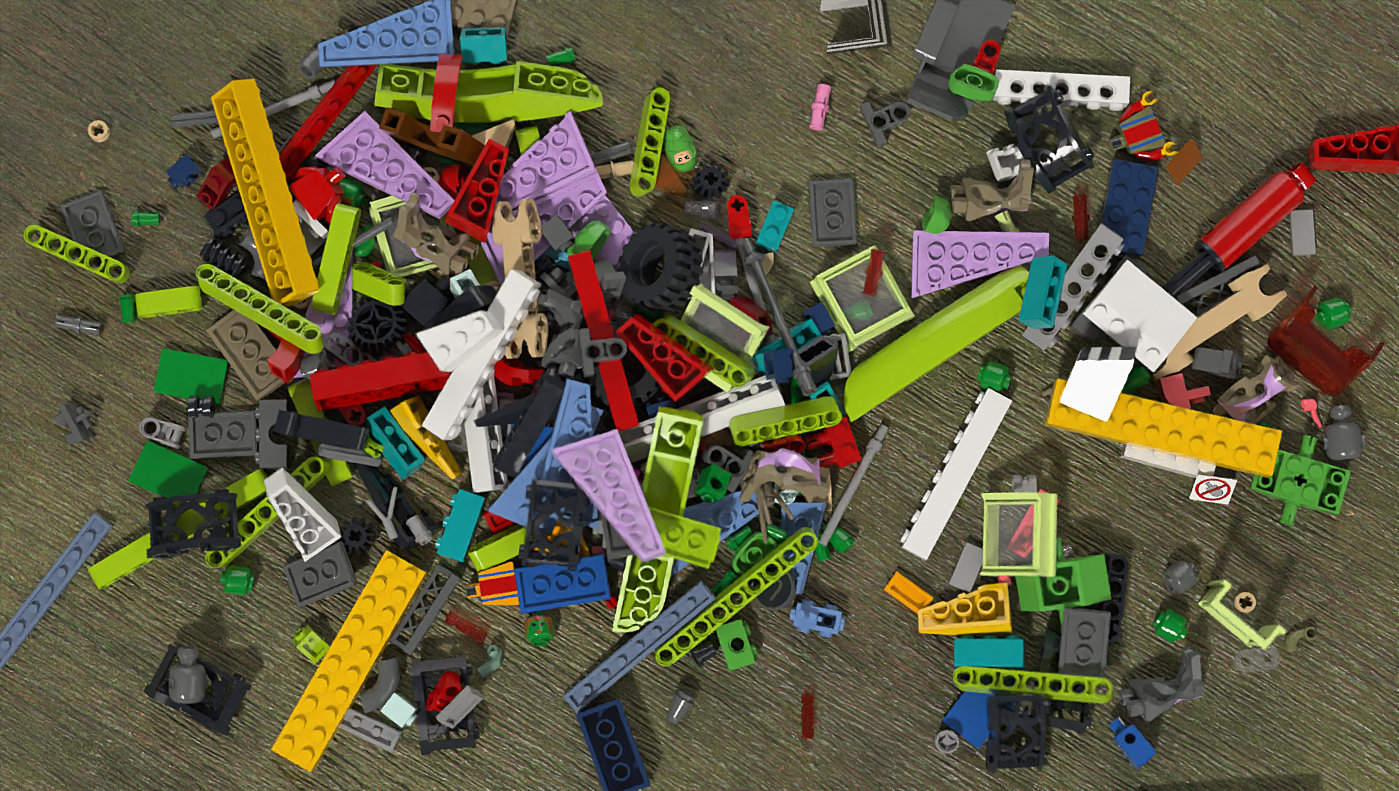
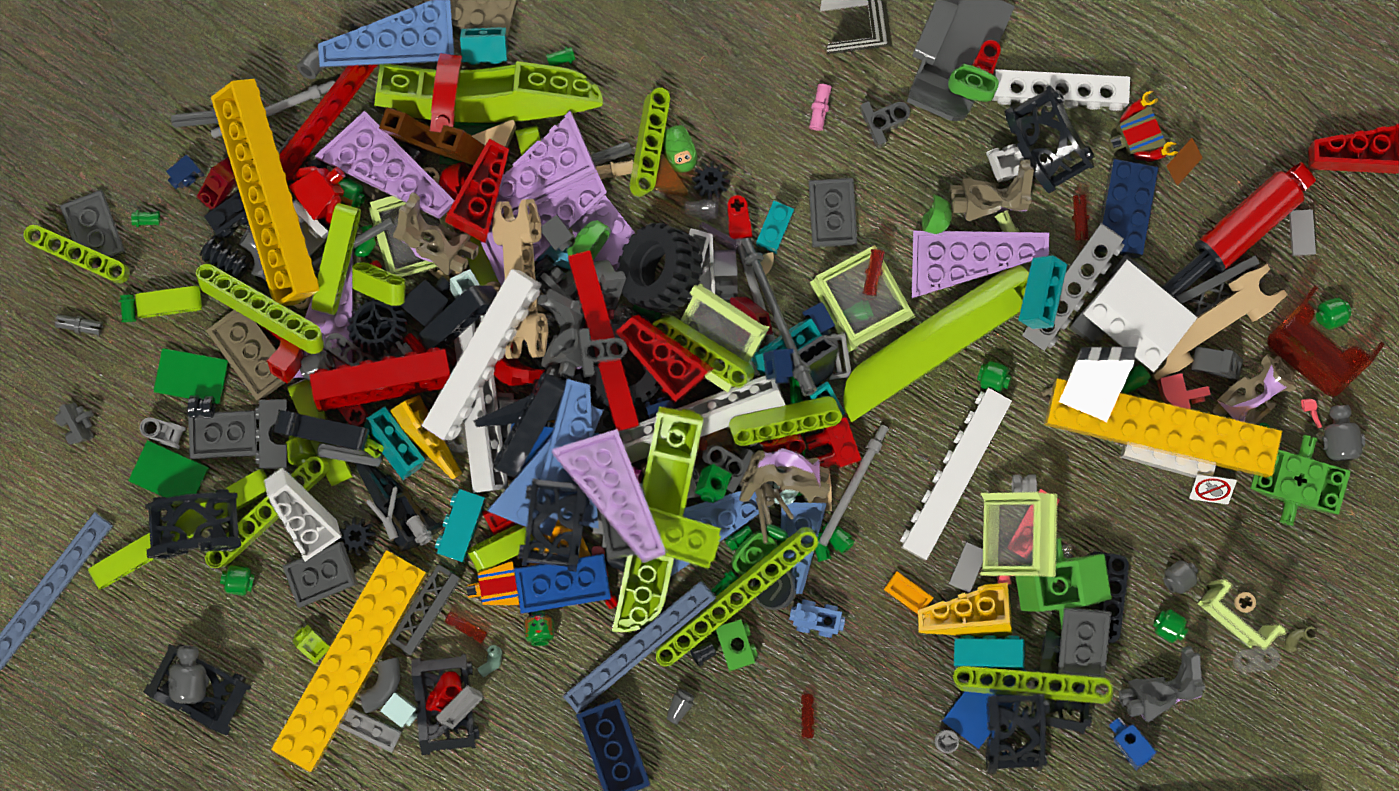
tan bush [88,120,110,142] -> none
white wedge [417,311,503,372] -> none
none -> lime head [285,436,316,467]

